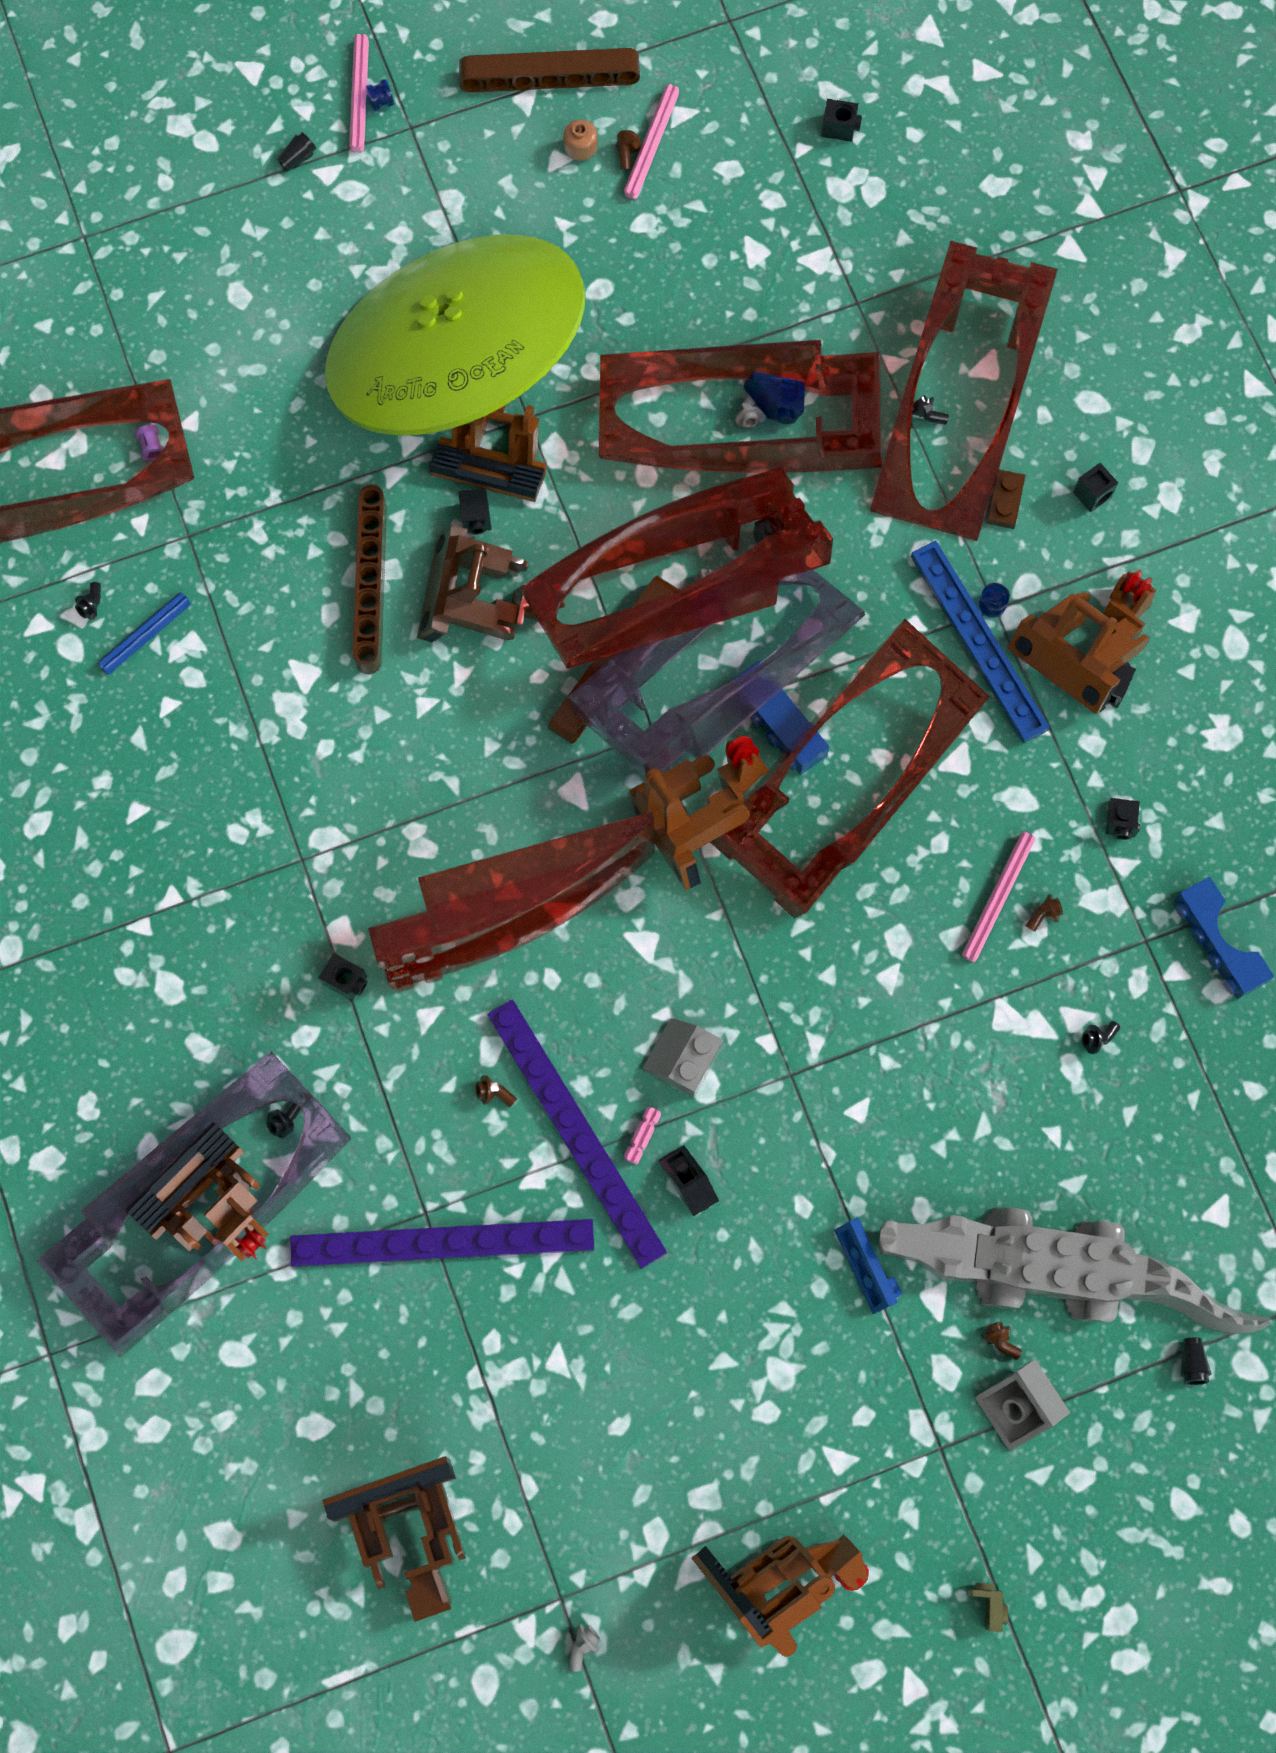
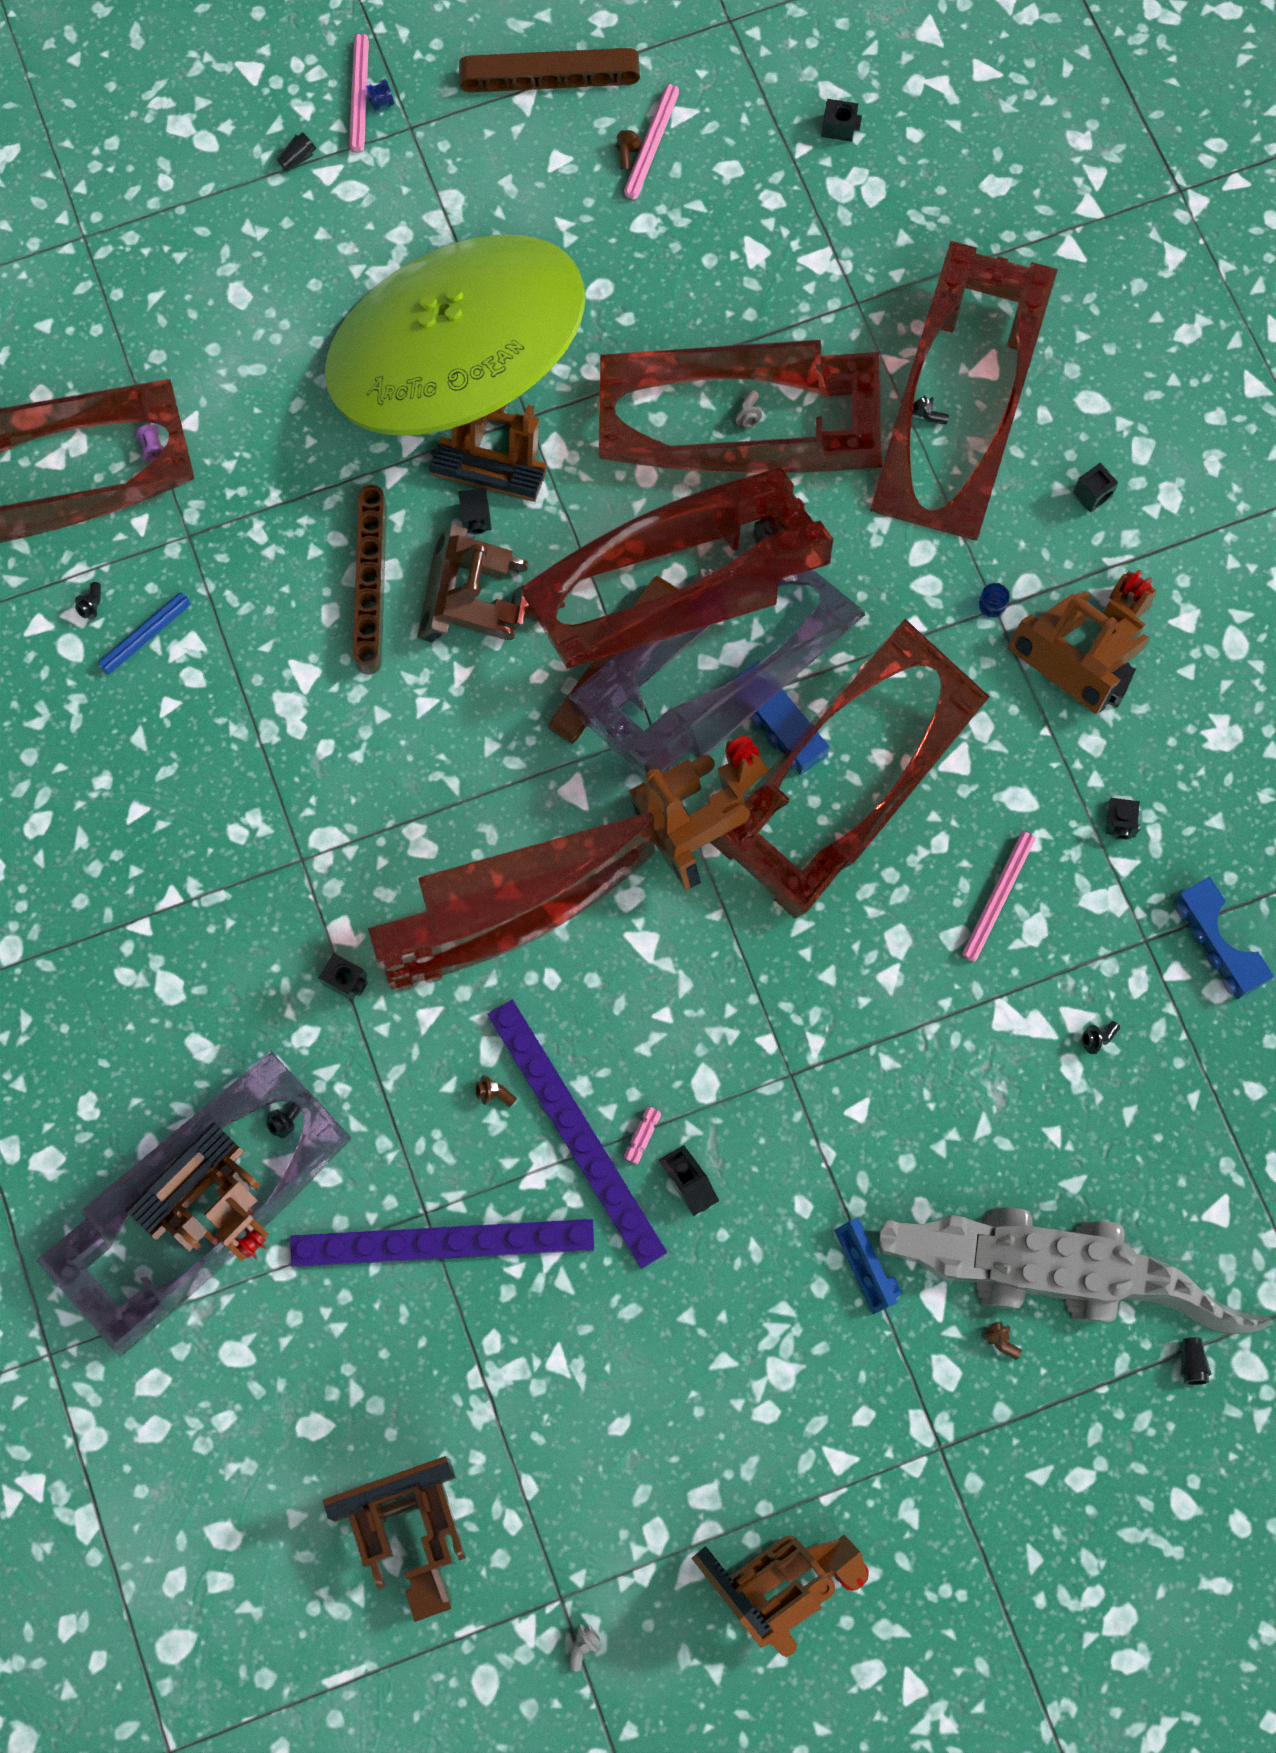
nougat head [563,119,598,161] -> none
light grey slope [642,1018,723,1098] -> none
clear blue slope [744,371,805,424] -> none
blue plate [911,540,1050,744] -> none
olive bracket [967,1583,1008,1632] -> none
light grey slope [975,1359,1070,1452] -> none
reddish brown plate [987,469,1026,529] -> none
reddish brown plate [1026,894,1063,932] -> none

